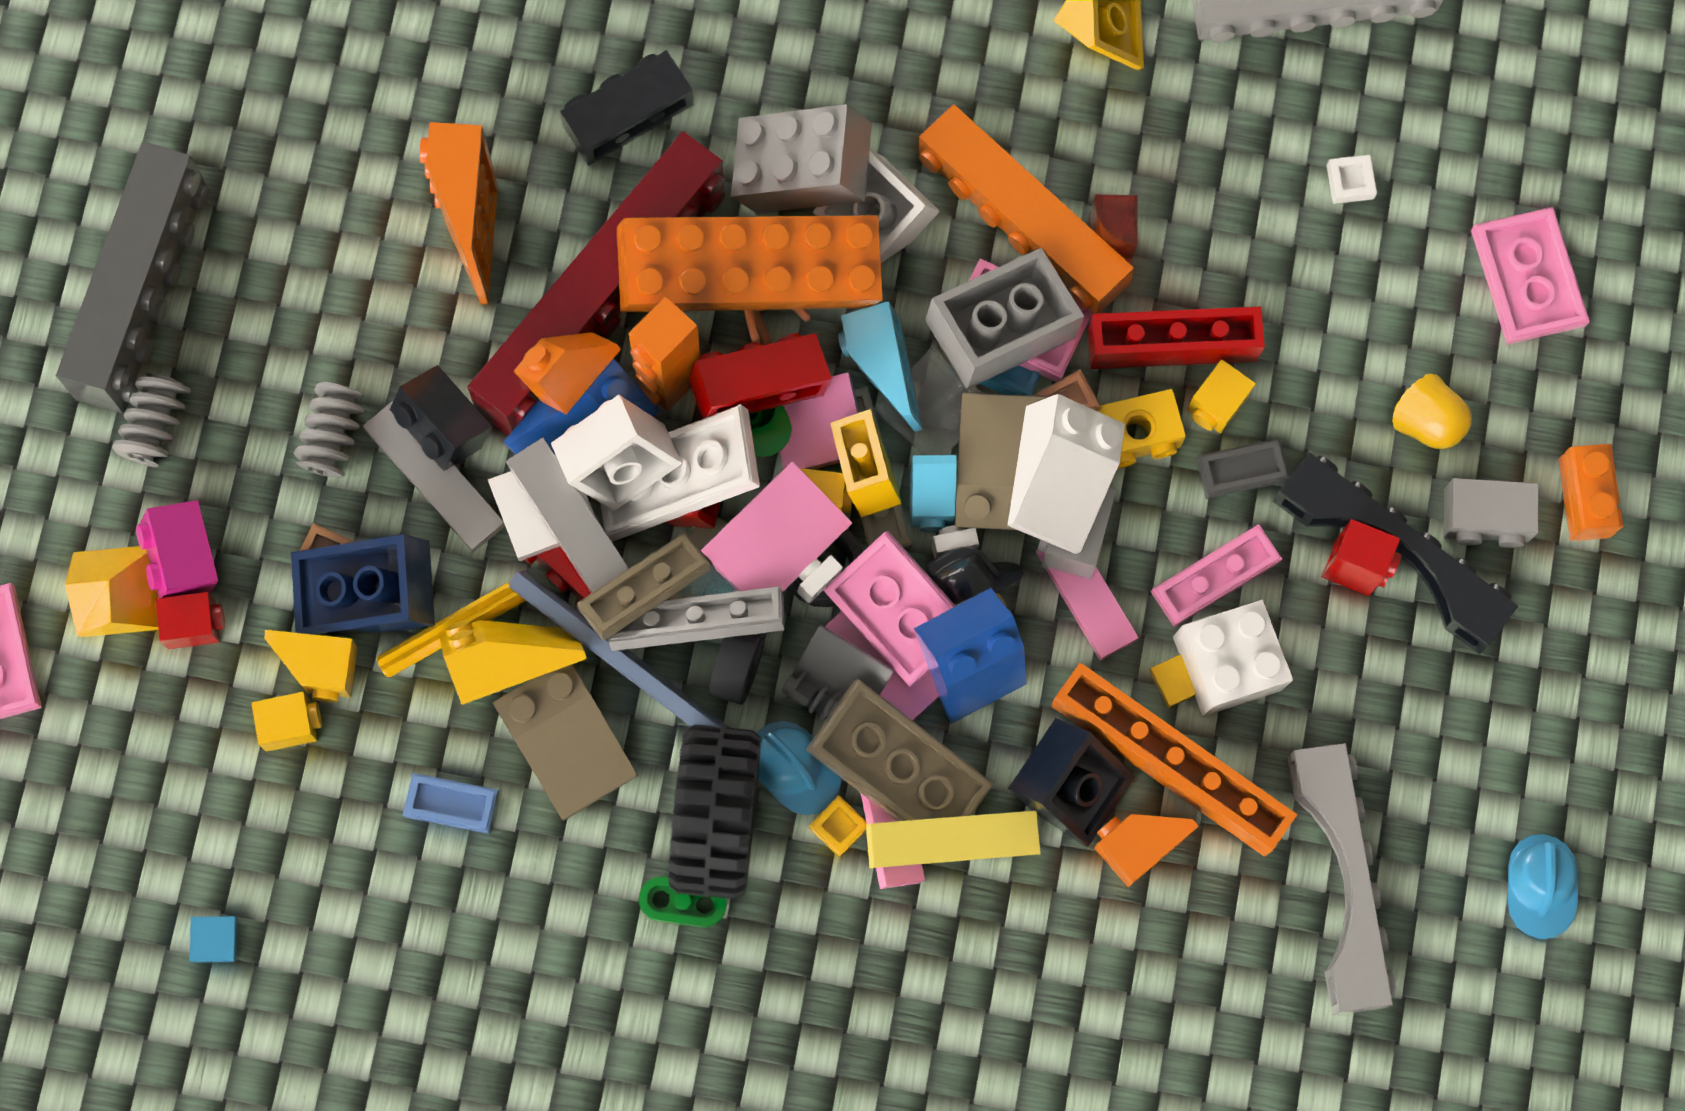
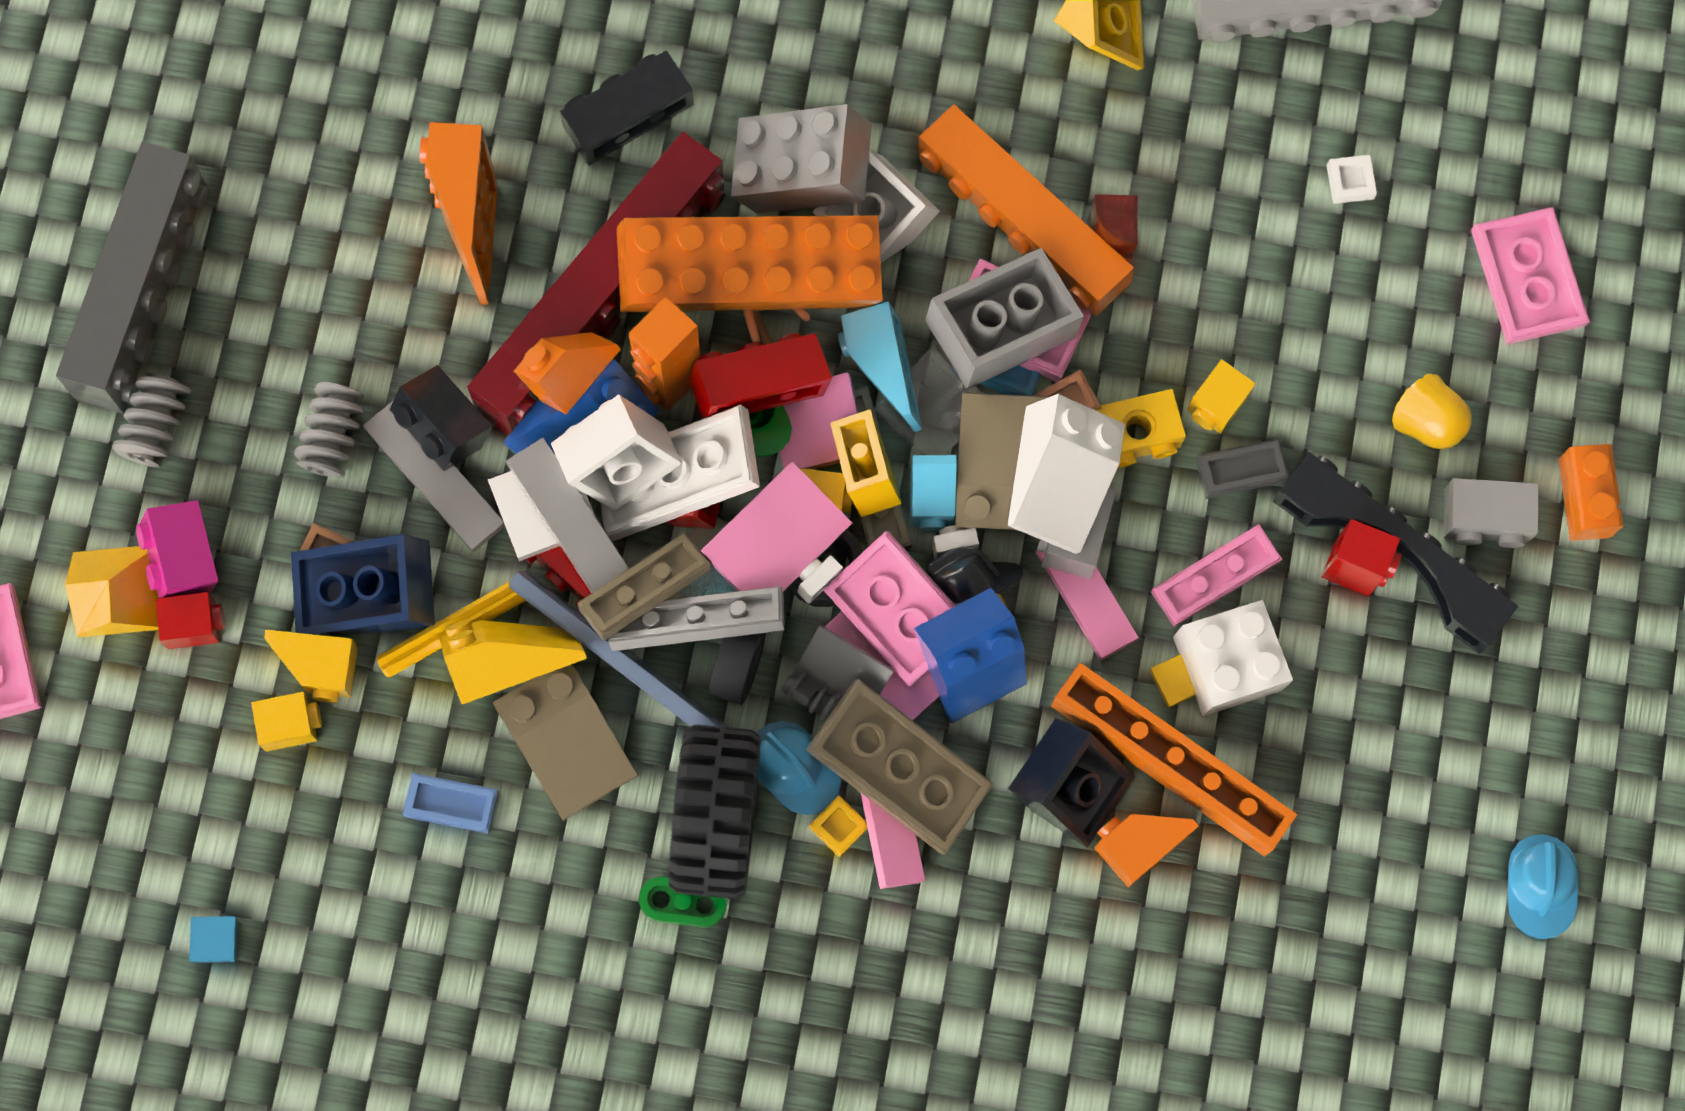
light yellow tile [866,811,1040,868] -> none
red brick [1087,307,1265,369] -> none
light grey arch [1287,743,1396,1015] -> none

